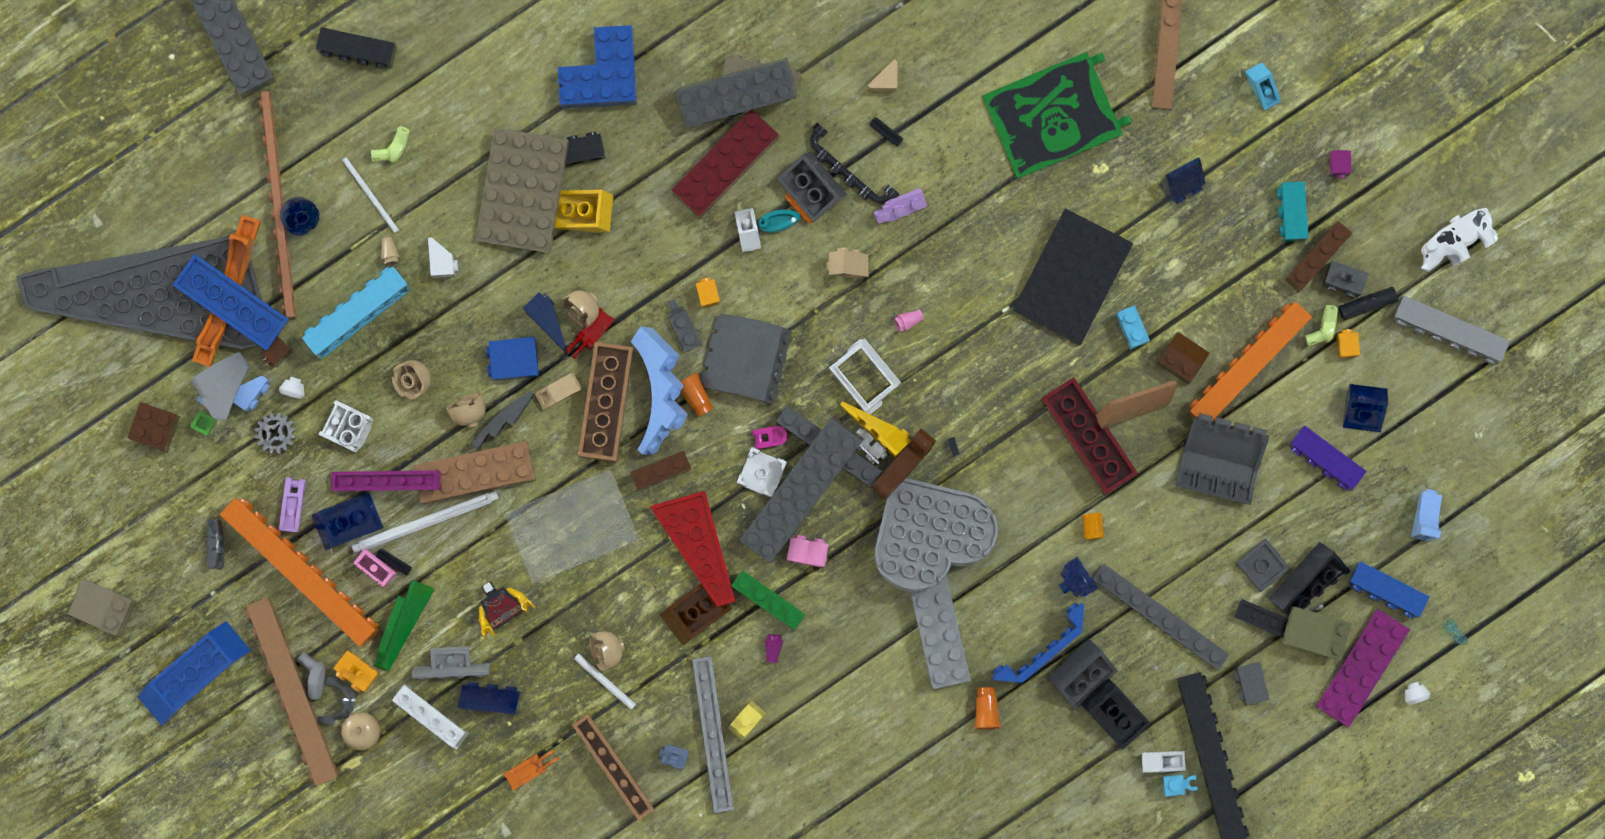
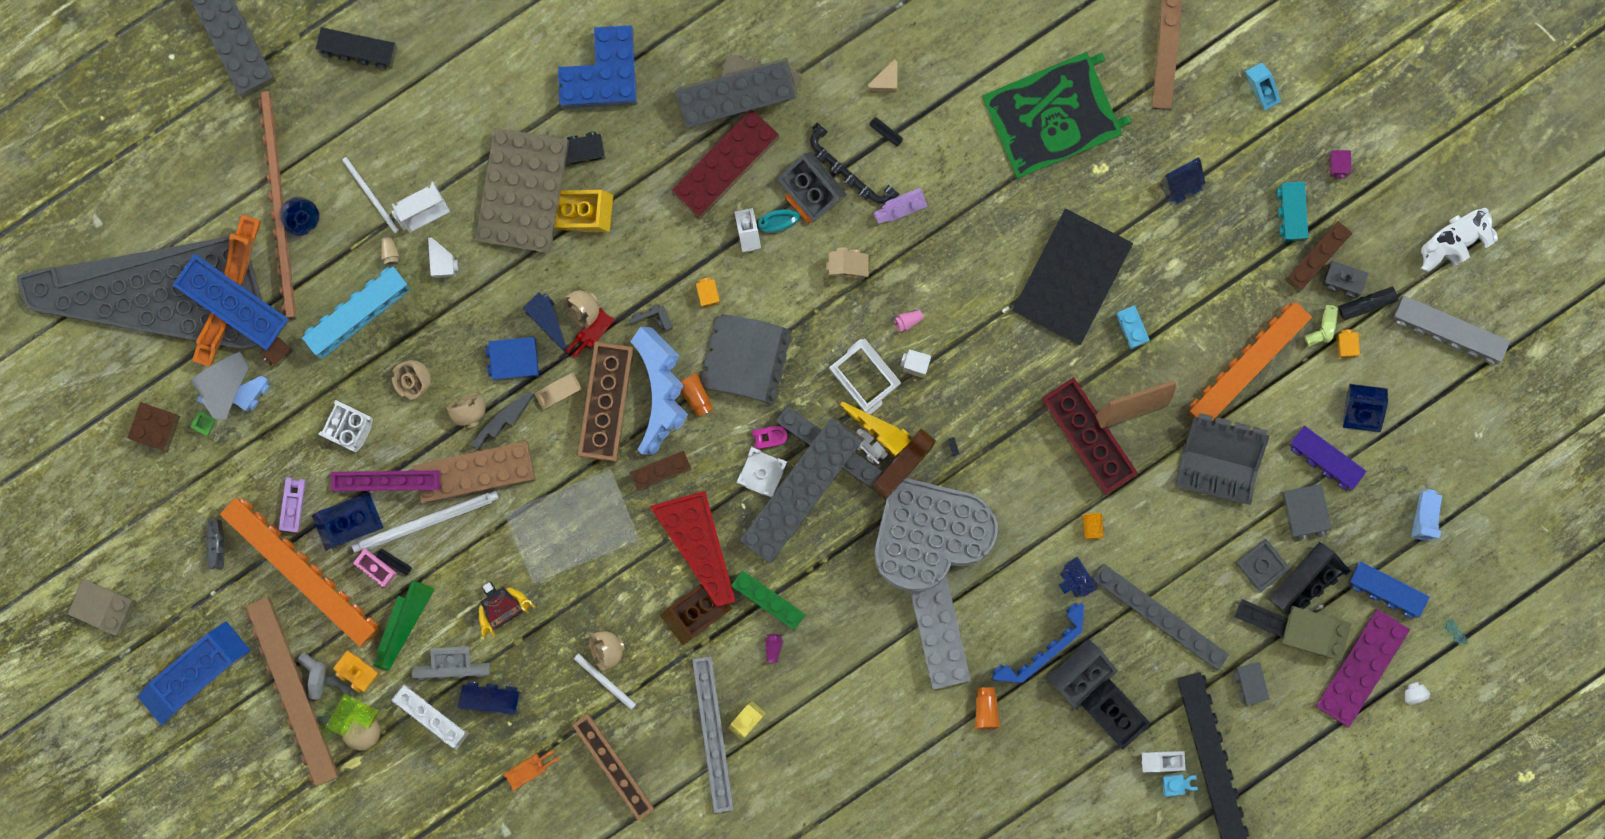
light grey gear [254,413,297,454] -> none
white cone [279,377,305,399] -> none
yellowish green arm [371,126,410,163] -> none
sand blue brick [659,744,689,769] -> none
dark grey hinge [668,299,702,353] -> none
bright pink brick [786,535,829,568] -> none
reddish brown slope [1157,332,1210,385] -> none
none -> clear neon green plate [326,693,379,737]
none -> white window [391,181,450,233]
none -> dark grey bracket [628,305,673,332]
none -> white brick [900,349,931,378]
none -> dark grey brick [1282,484,1331,540]

